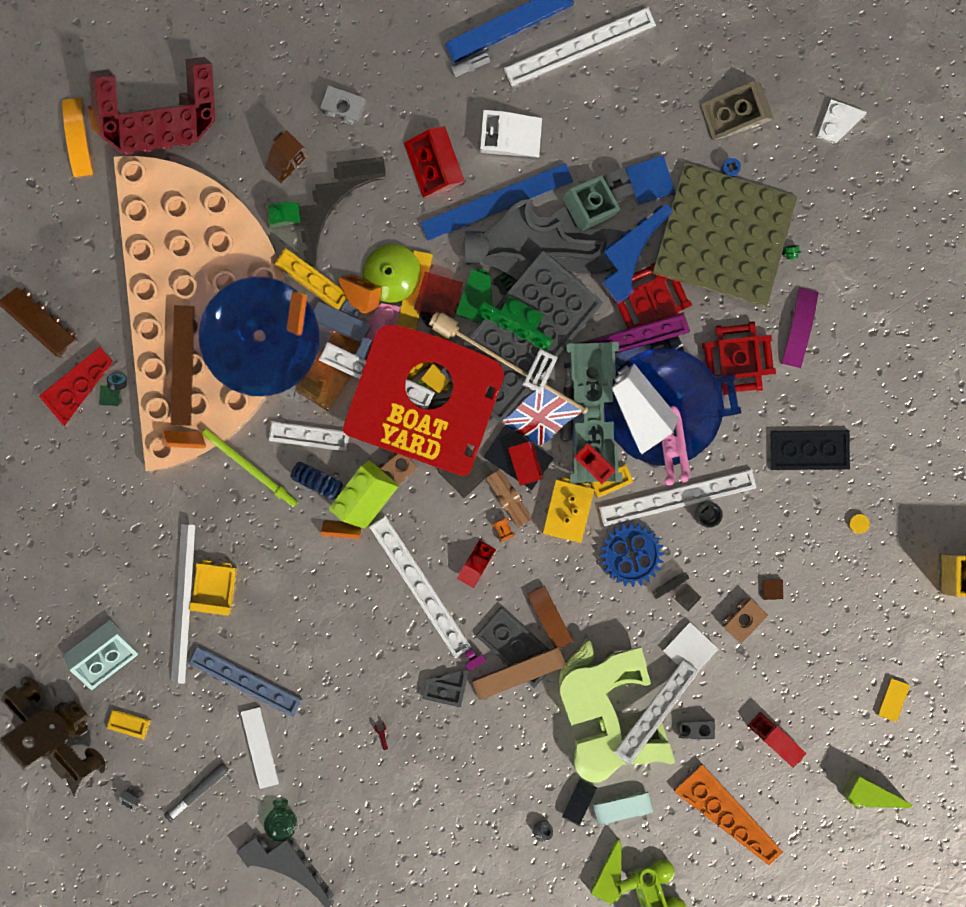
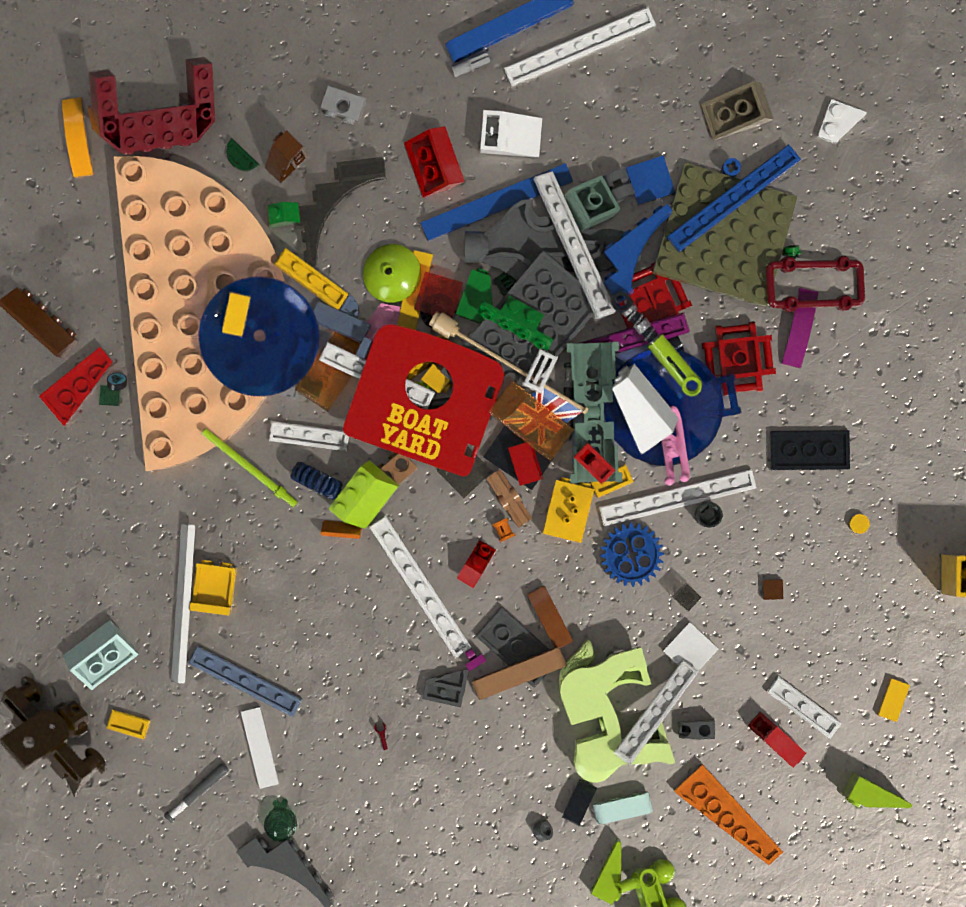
dark grey tile [118,786,142,813] -> none
orange slope [162,430,206,449] -> none
reddish brown tile [171,305,195,426] -> none
orange slope [287,291,307,335] -> none
orange slope [339,274,382,313] -> none
clear smoke tile [652,572,690,599] -> none
medium nougat brick [722,598,768,644] -> none
none -> yellow tile [222,292,251,336]
none -> dark green tile [226,138,260,172]
none -> clear orange tile [488,381,574,461]
none -> white tile [533,171,616,319]
none -> piece [611,290,702,396]
none -> blue tile [667,144,801,253]
none -> dark red bar [766,256,865,313]
none -> white tile [766,676,842,739]

